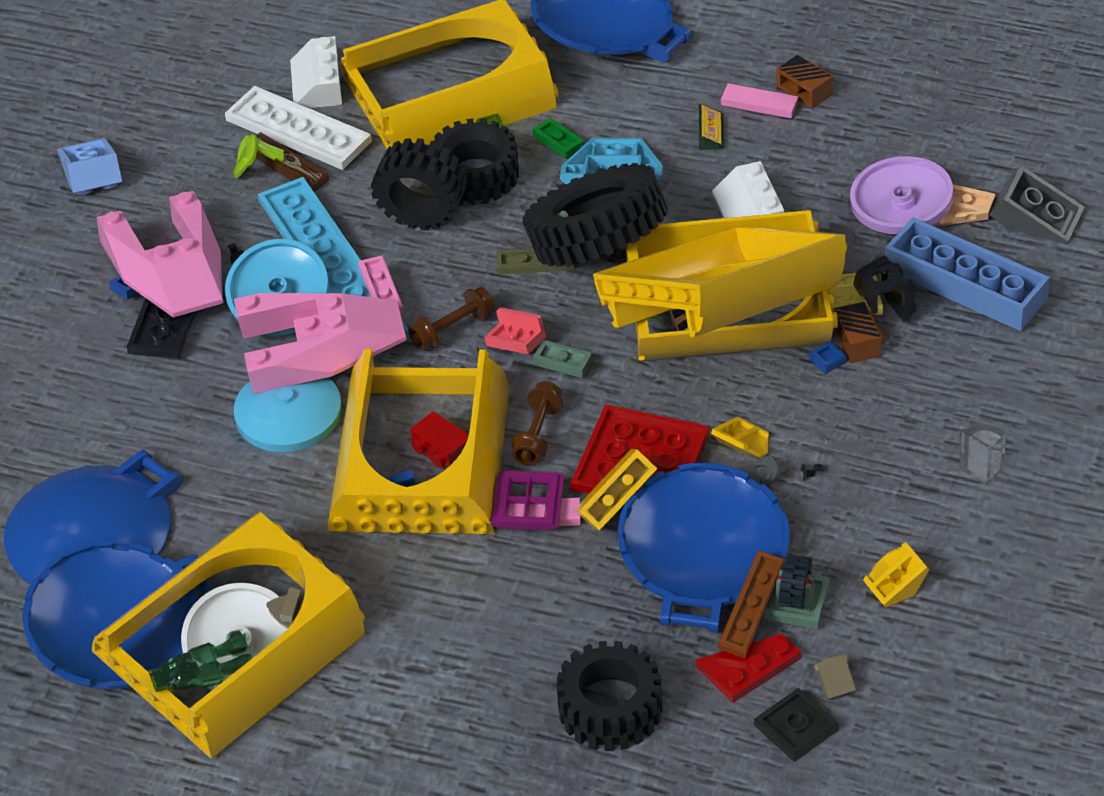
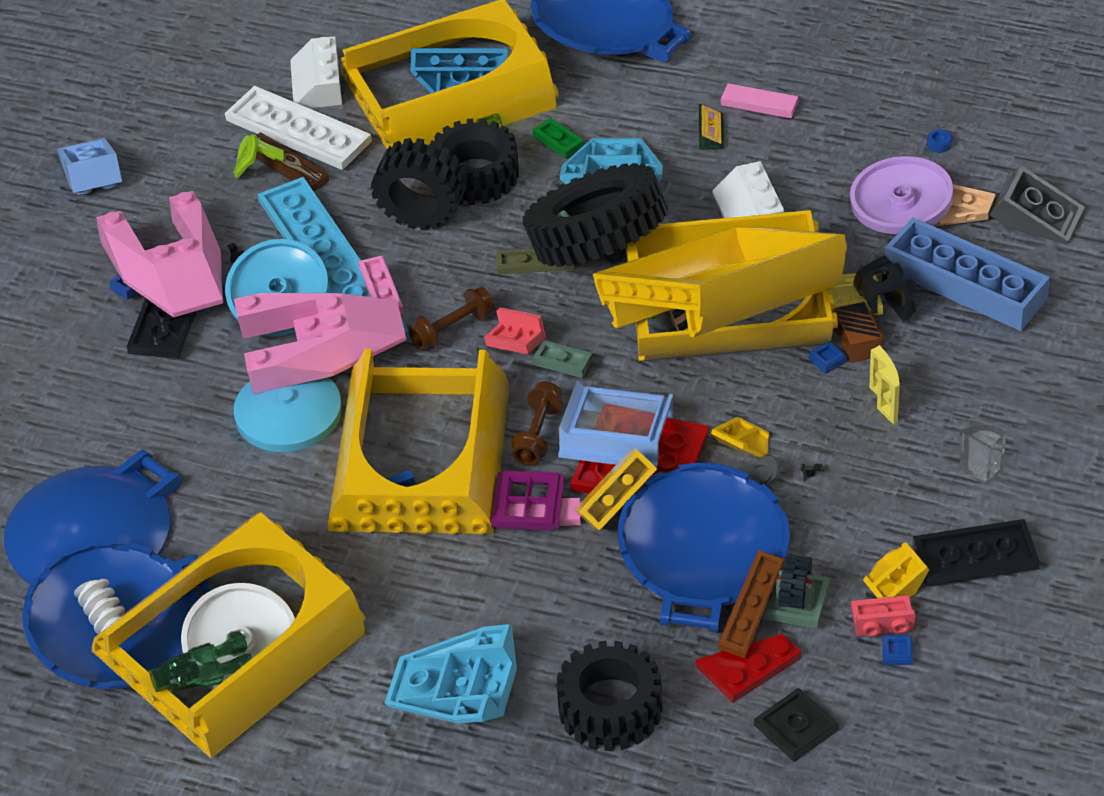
dark tan tile [266,587,302,629] -> none
red brick [410,411,469,470] -> none
dark orange brick [777,54,833,109] -> none
dark tan tile [813,655,856,700] -> none
none -> white piece [74,579,125,634]
none -> medium azure wedge [385,624,517,724]
none -> dark azure wedge [410,48,508,94]
none -> light blue piece [558,381,674,468]
none -> coral bracket [851,595,916,637]
none -> light yellow slope [869,345,900,425]
none -> blue tile [882,635,913,665]
none -> black plate [913,519,1040,587]
none -> blue tile [927,129,952,153]

